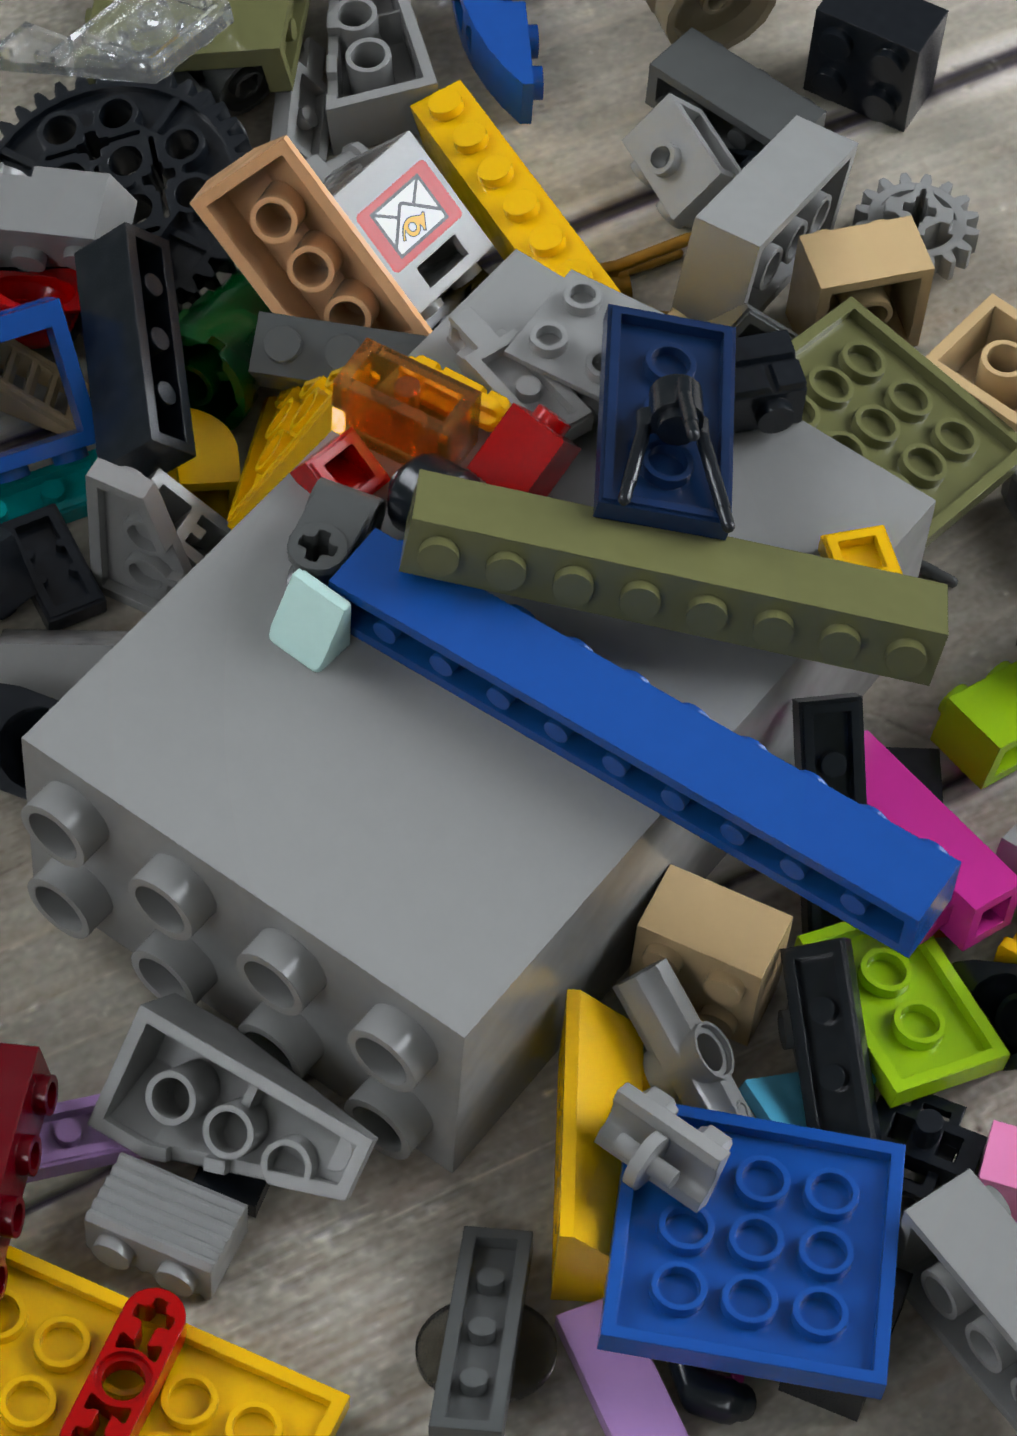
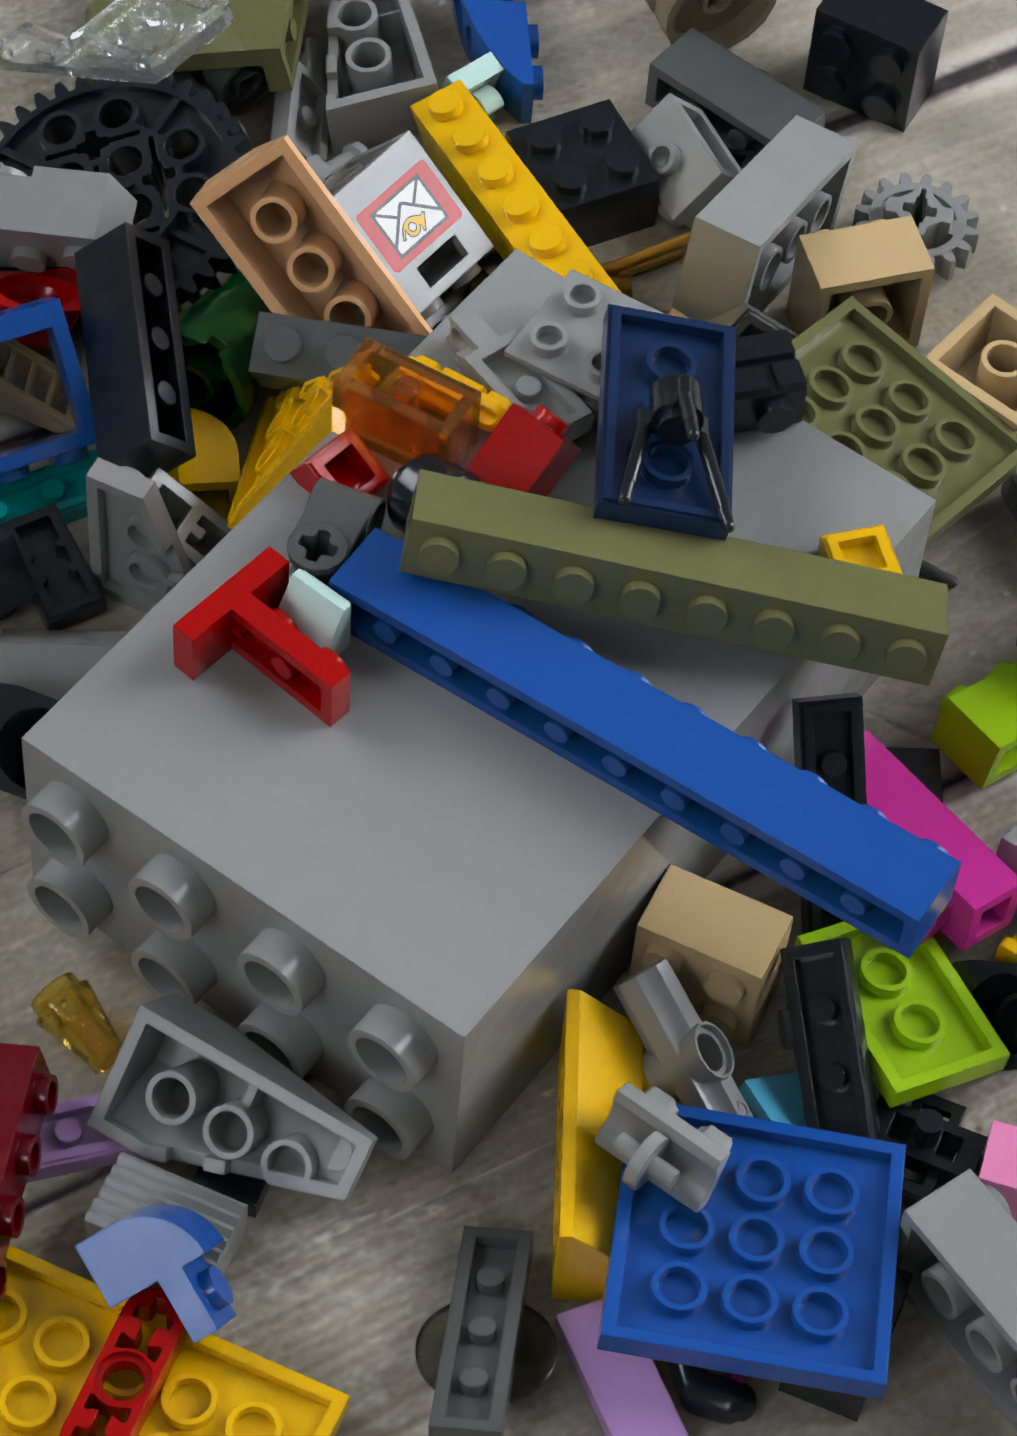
none -> clear yellow cone [31,972,123,1074]
none -> brick [75,1204,236,1343]
none -> red bracket [173,546,351,727]
none -> light aqua tile [439,51,505,122]
none -> black brick [505,99,661,247]

